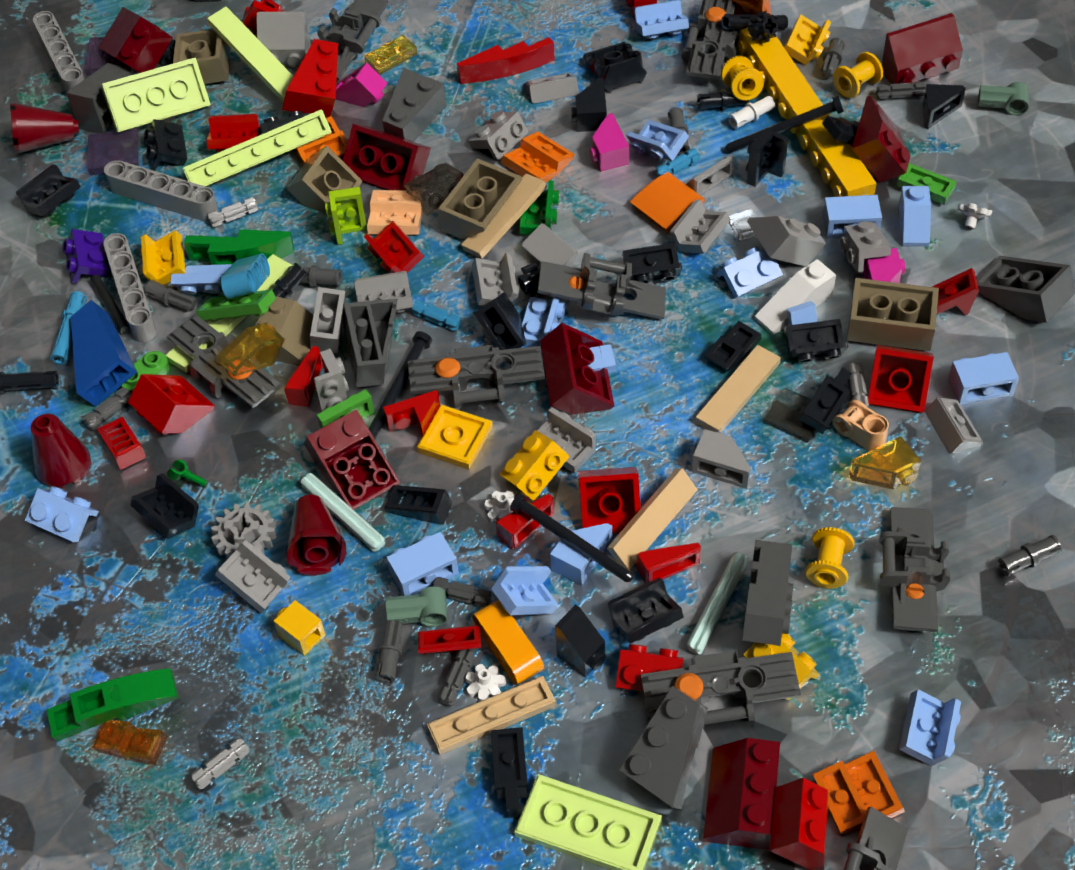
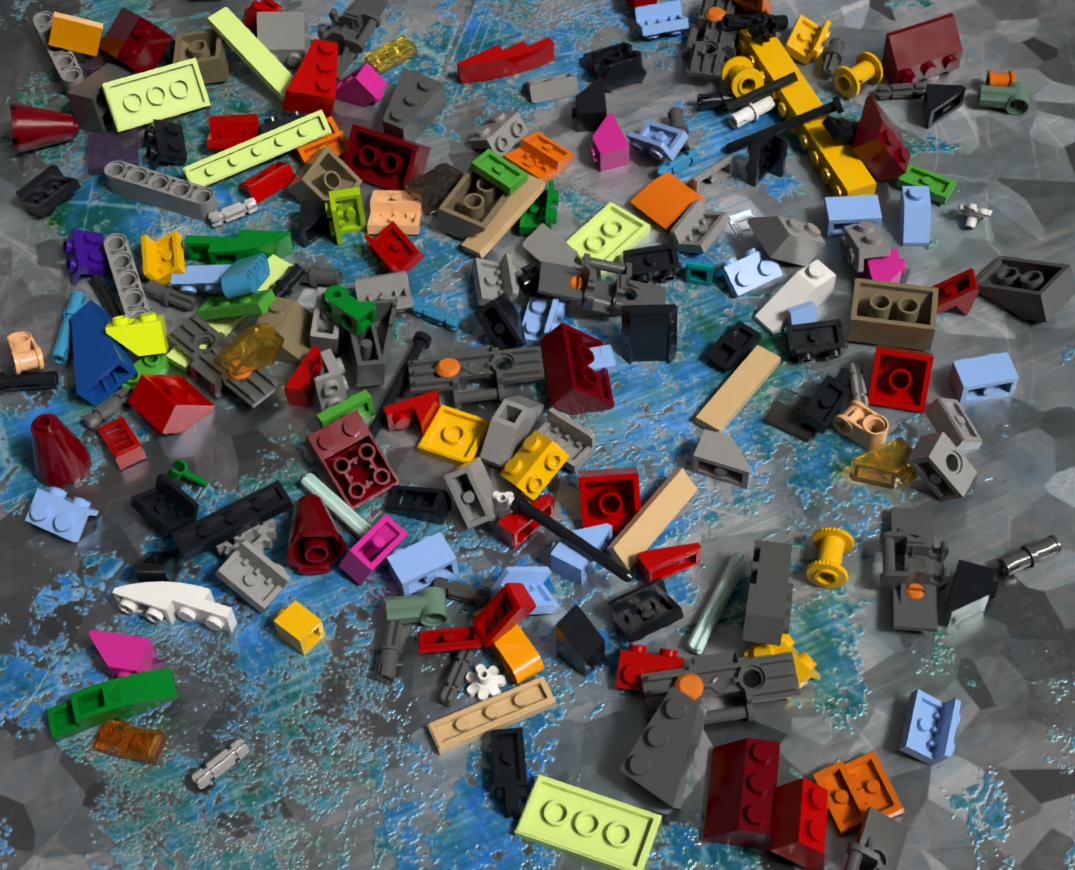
none -> light nougat piece [7,331,44,376]
none -> light orange slope [48,12,103,57]
none -> dark pink slope [89,630,156,679]
none -> neon yellow slope [105,312,169,356]
none -> white slope [112,581,237,633]
none -> black slope [134,551,179,583]
none -> black plate [171,480,293,562]
none -> red slope [238,161,295,203]
none -> black slope [298,200,333,248]
none -> green leg [324,285,376,337]
none -> dark pink slope [339,514,408,586]
none -> light grey slope [444,457,495,529]
none -> bright green plate [471,148,528,195]
none -> red slope [472,583,536,647]
none -> light grey slope [480,395,544,469]
none -> yellowish green tile [566,201,651,277]
none -> black slope [621,304,678,365]
none -> teal slope [685,261,715,285]
none -> pearl dark grey bar [725,72,798,112]
none -> light grey brick [907,431,977,501]
none -> black slope [941,559,999,627]
none -> orange bush [986,70,1015,87]

